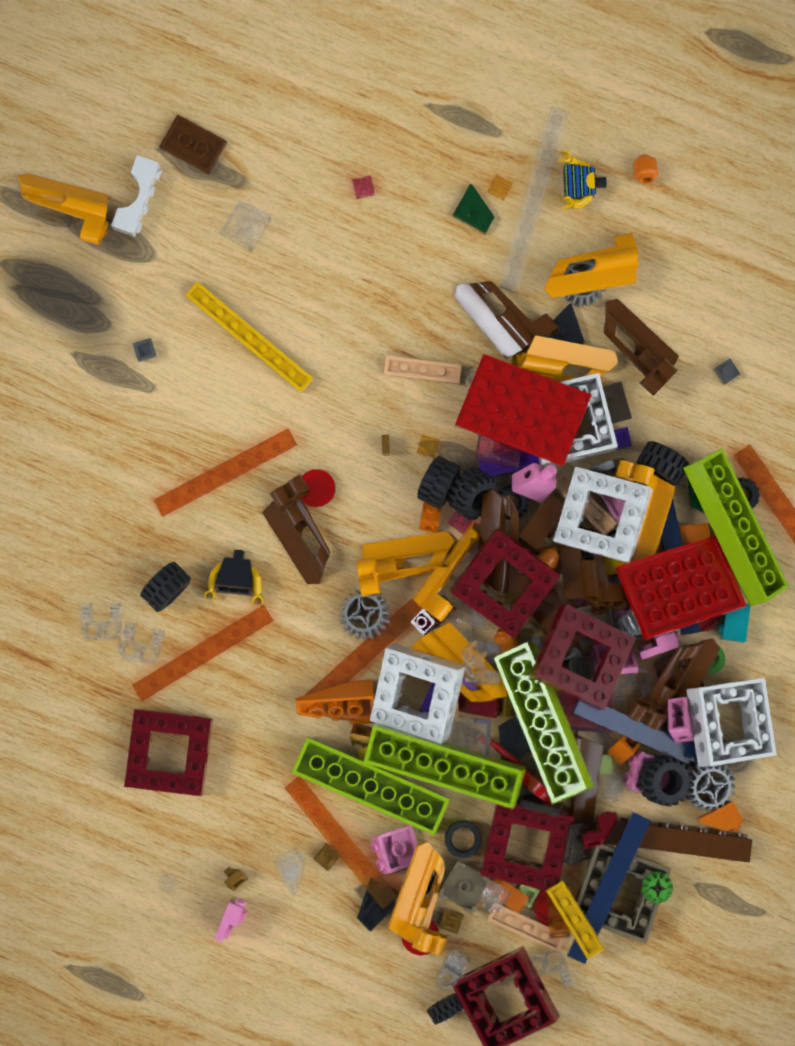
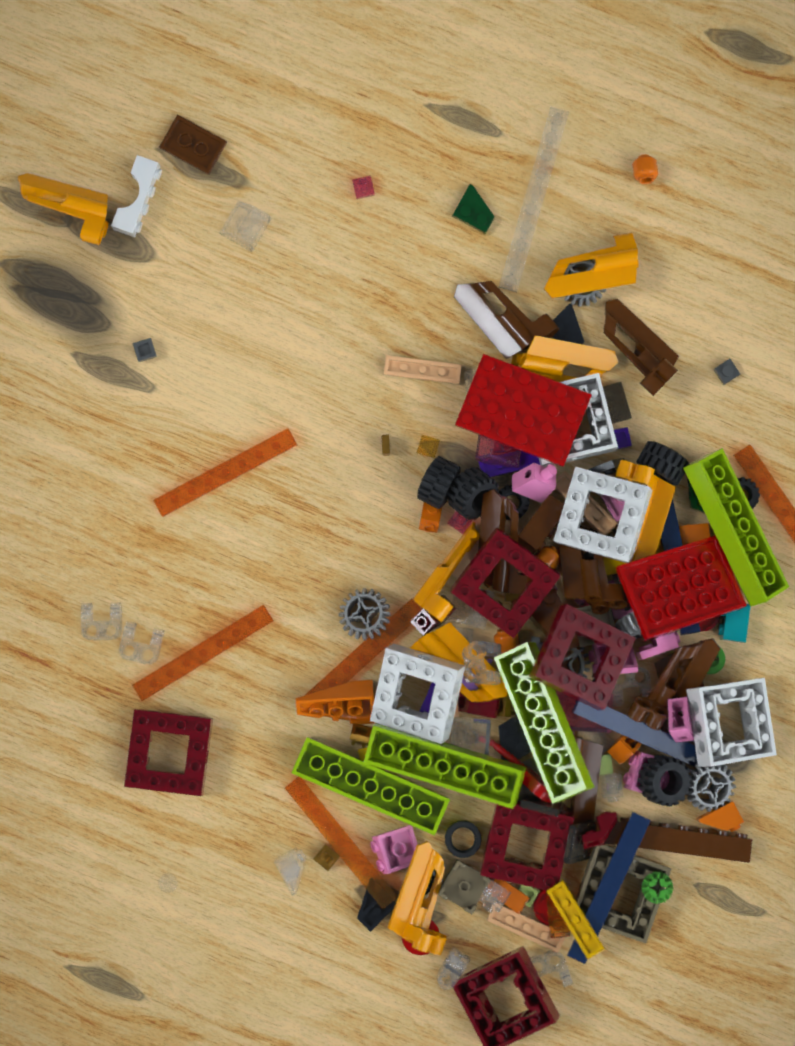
black tyre [140,561,191,612] -> none
yellow plate [185,281,313,393] -> none
black torso [204,550,263,605] -> none
bright pink plate [214,897,248,943] -> none
pearl gold tile [224,866,248,891] -> none
reddish brown panel [262,474,331,584] -> none
red tile [302,469,336,507] -> none
light orange panel [356,531,455,596] -> none
black tyre [427,993,463,1025] -> none
pearl gold tile [439,908,464,934] -> none
clear yellow tile [487,175,513,201] -> none
torso [558,150,607,210] -> none
dark grey plate [573,658,594,679] -> none

